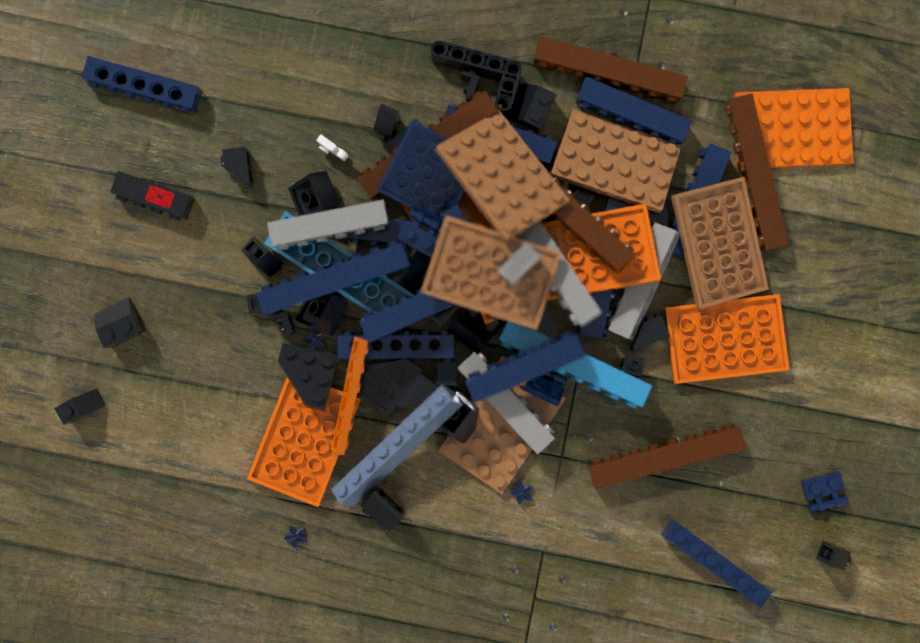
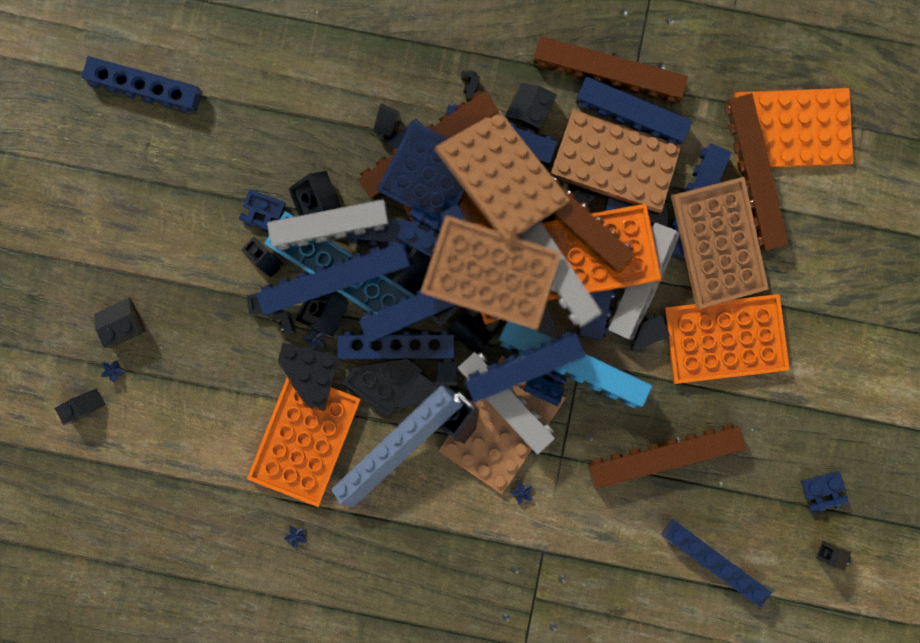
black brick [110,171,195,221] -> none
black slope [220,147,254,188] -> none
white plate [316,134,349,162] -> none
orange plate [331,336,369,455] -> none
black slope [361,487,406,532] -> none
black beam [431,41,522,118] -> none
light grey panel [498,242,542,285] -> none
black bracket [620,353,645,377] -> none
none -> dark blue plant [101,360,124,382]
none -> dark blue plate [239,189,286,232]

